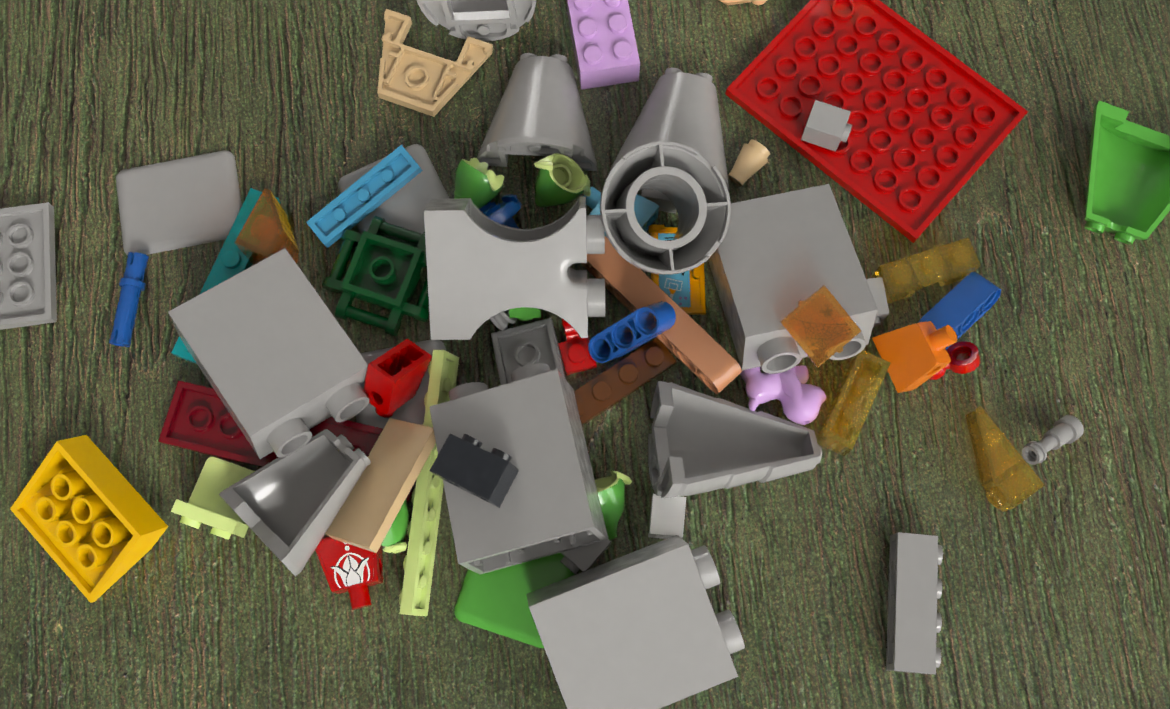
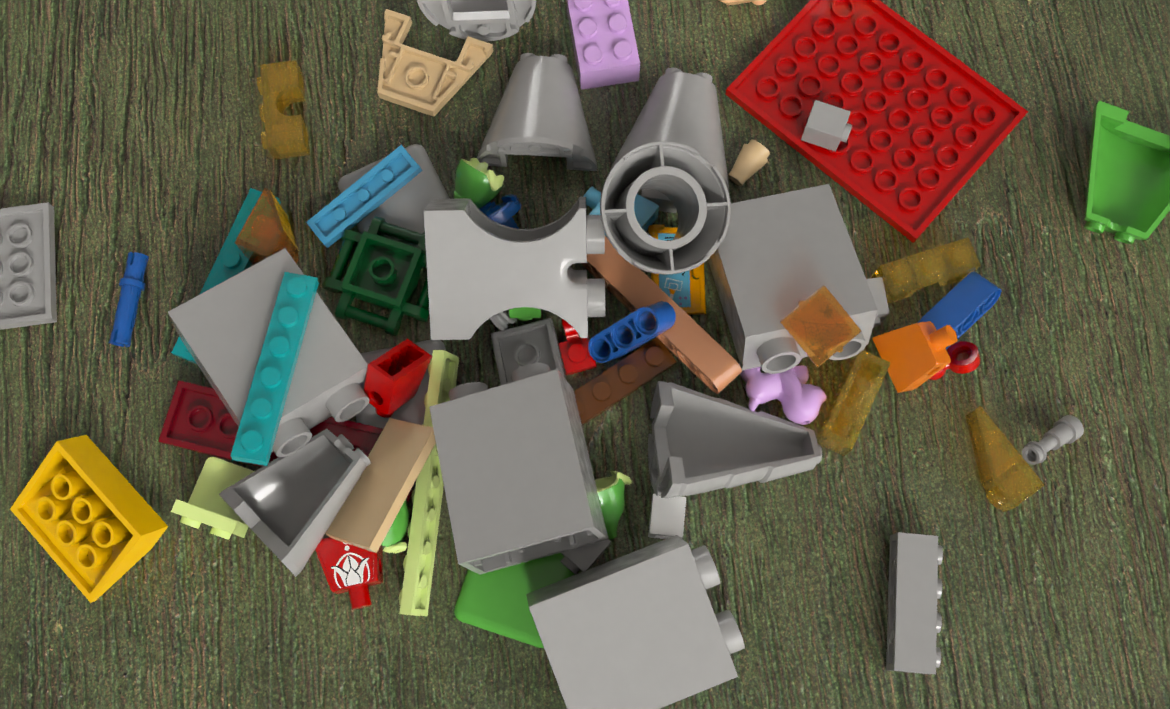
light grey piece [116,150,242,255] -> none
black brick [430,434,519,508] -> none
hat [534,153,591,207] -> none
none -> teal plate [230,272,319,466]
none -> clear yellow arch [257,60,310,160]

